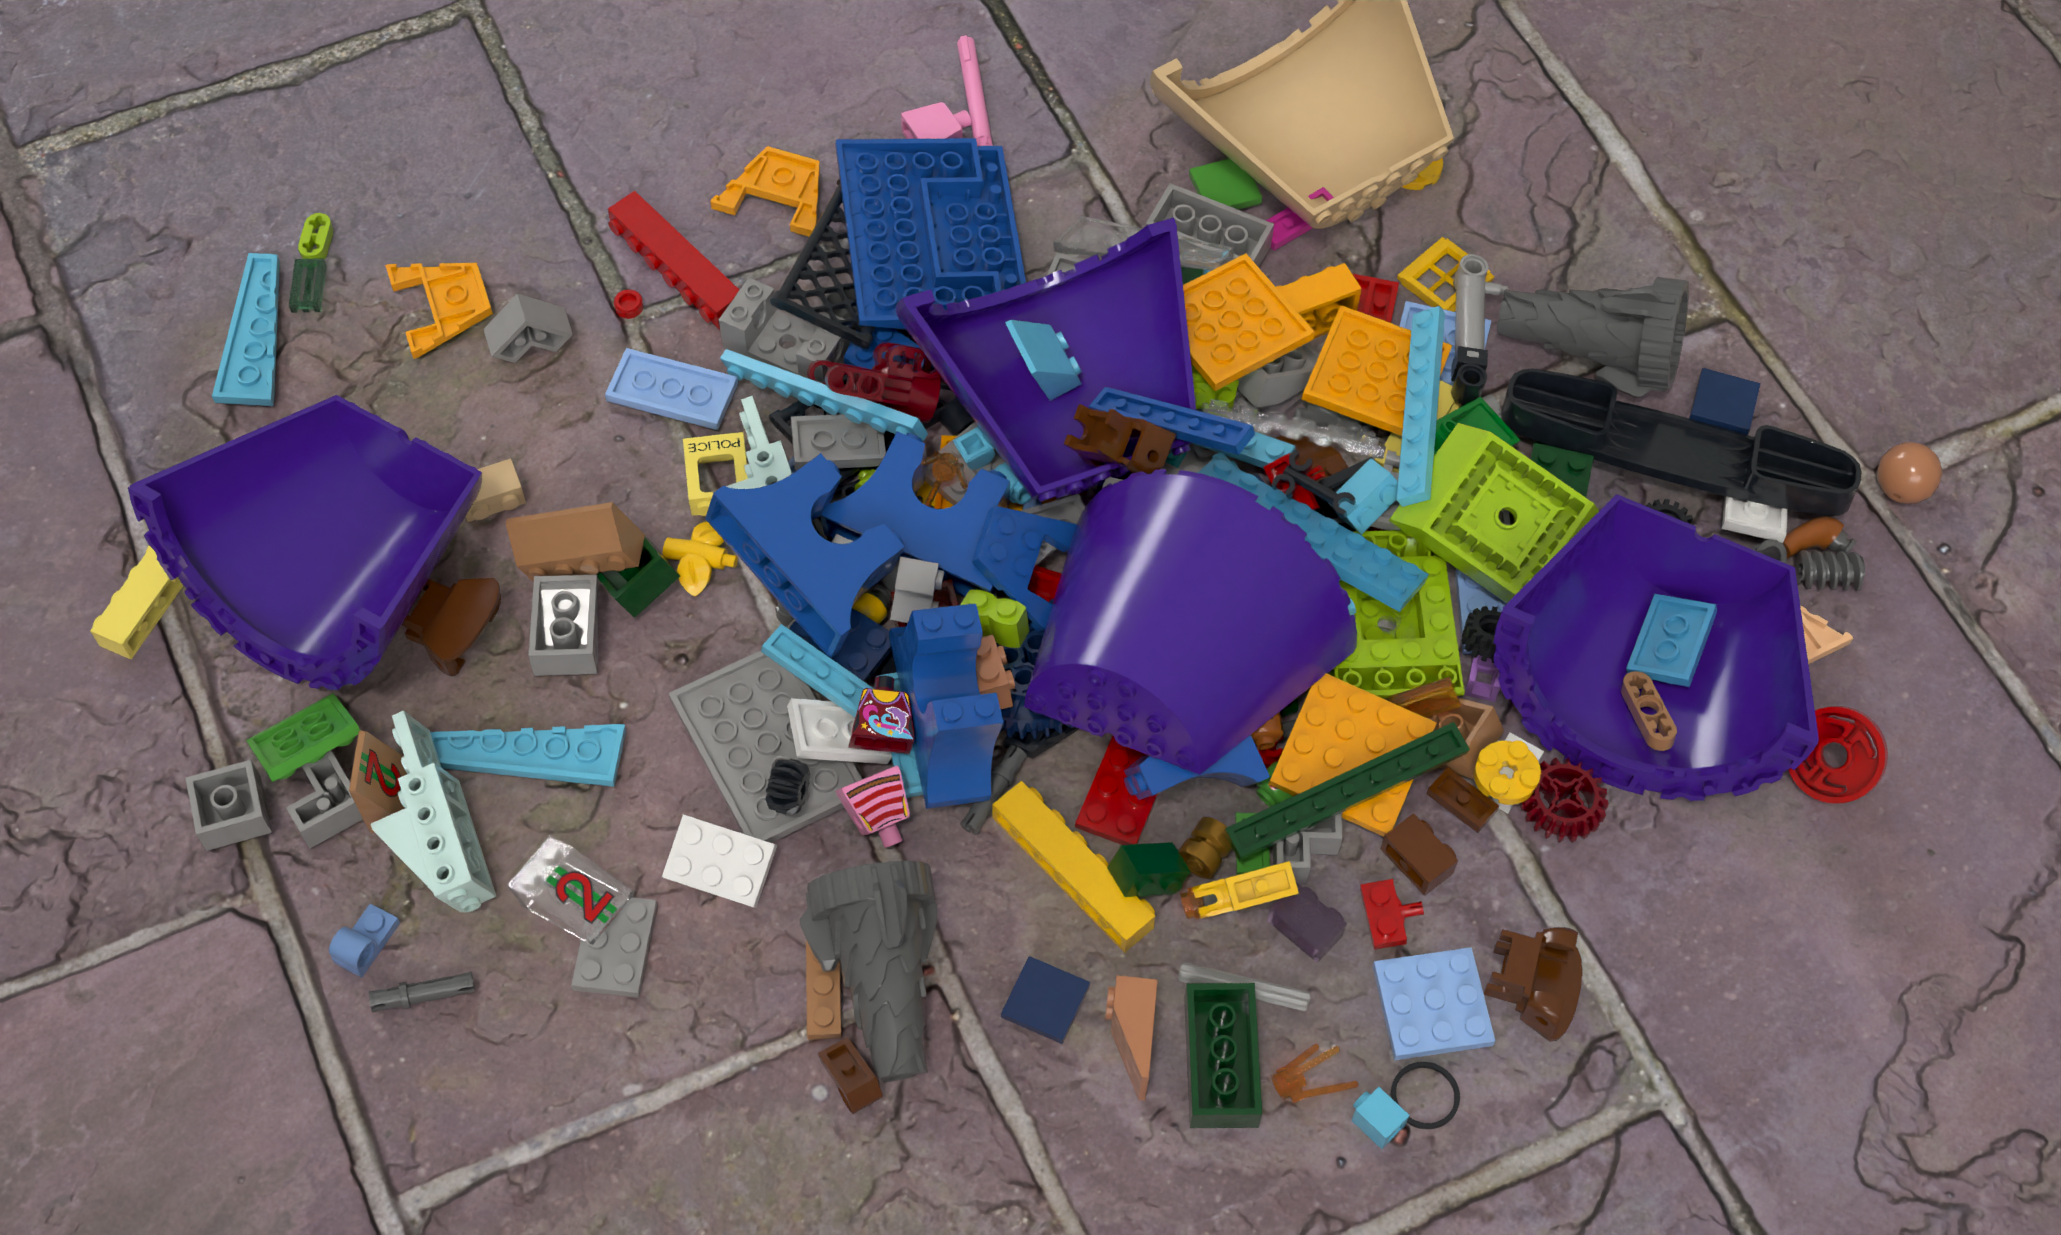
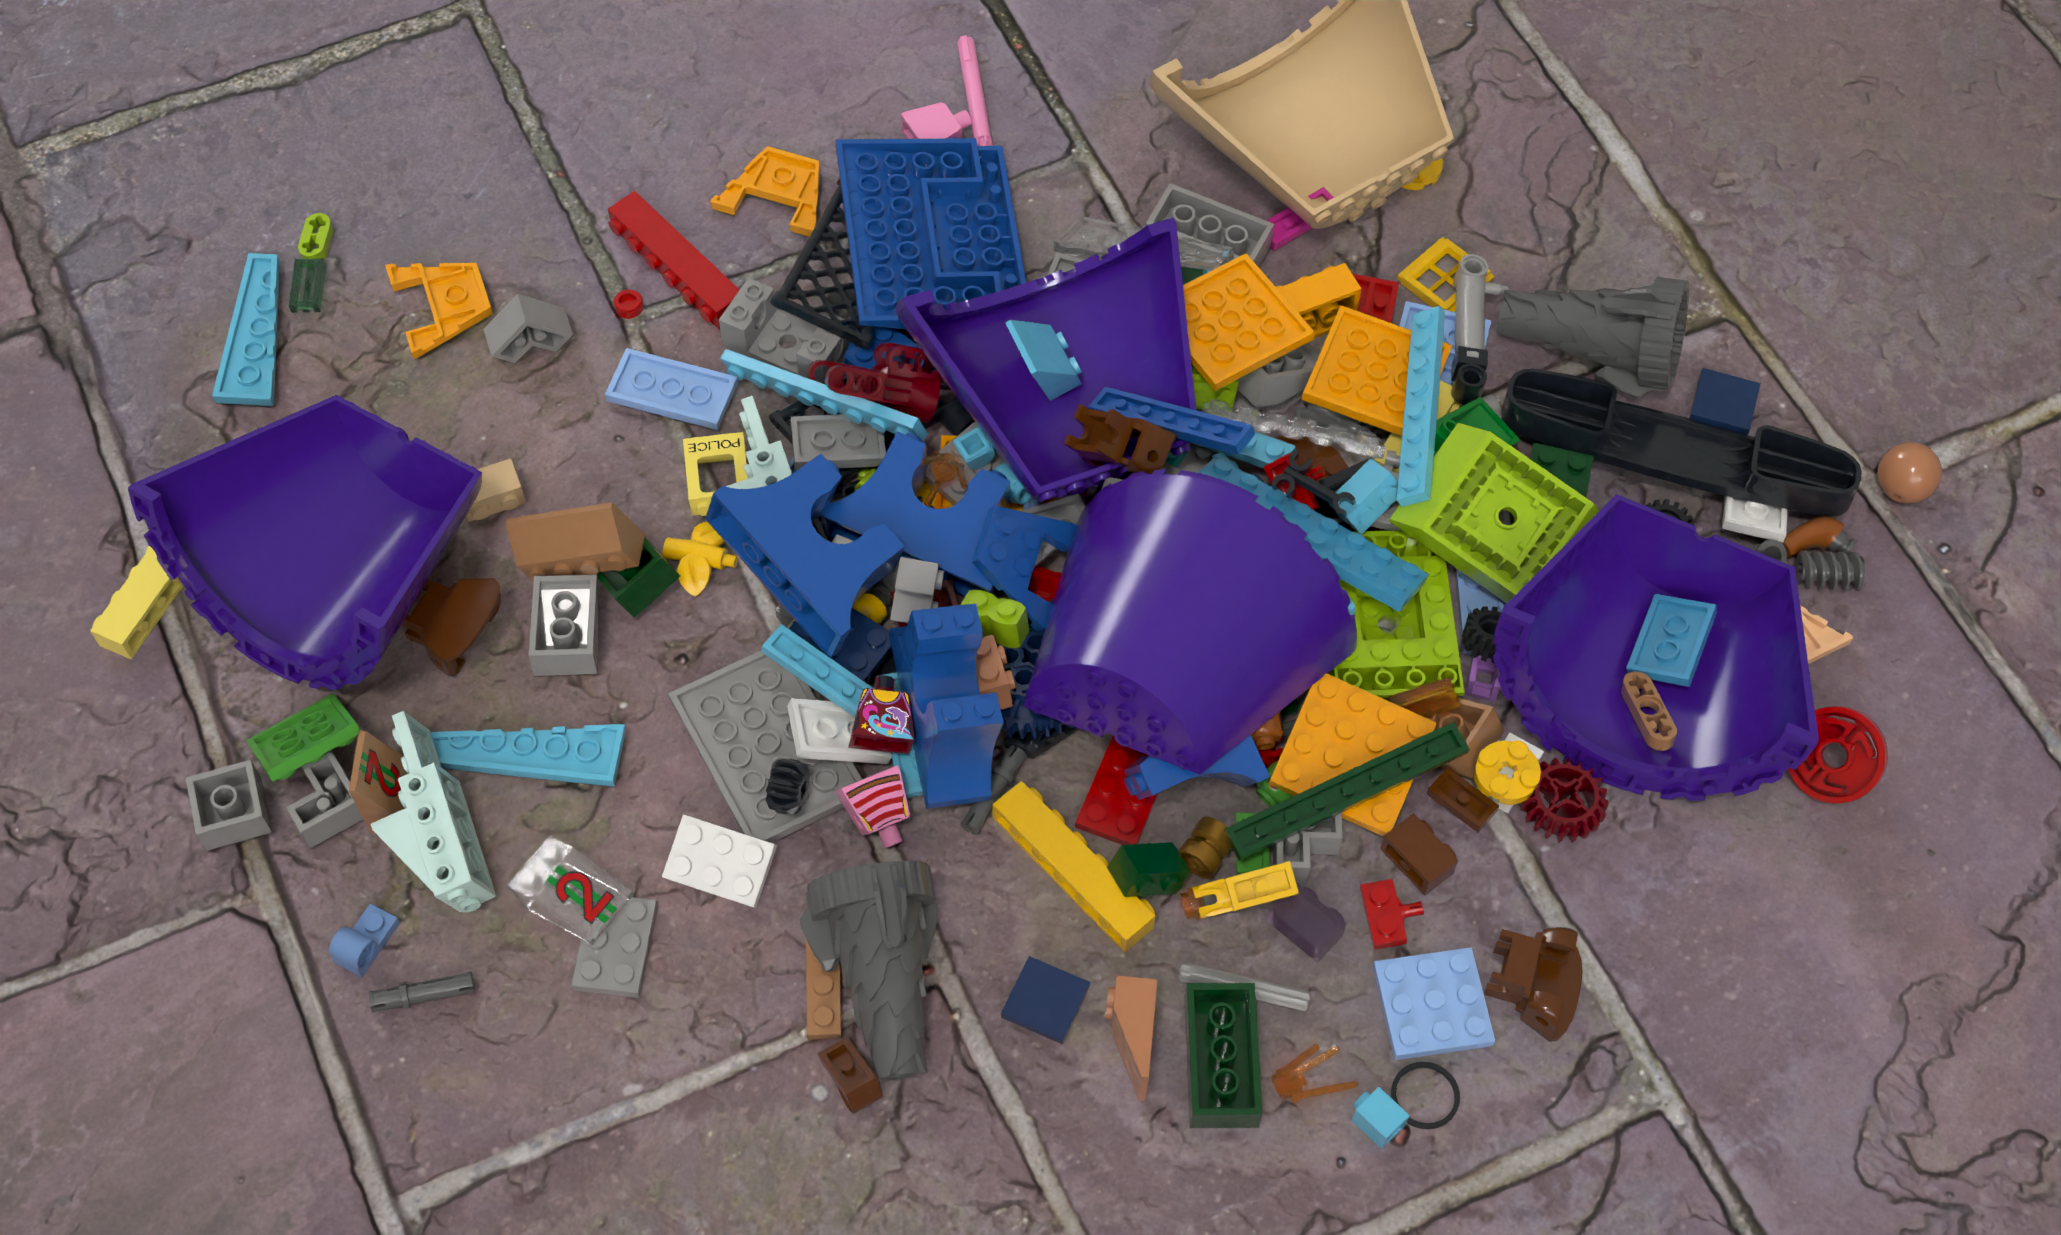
bright green tile [1189,159,1262,210] -> none

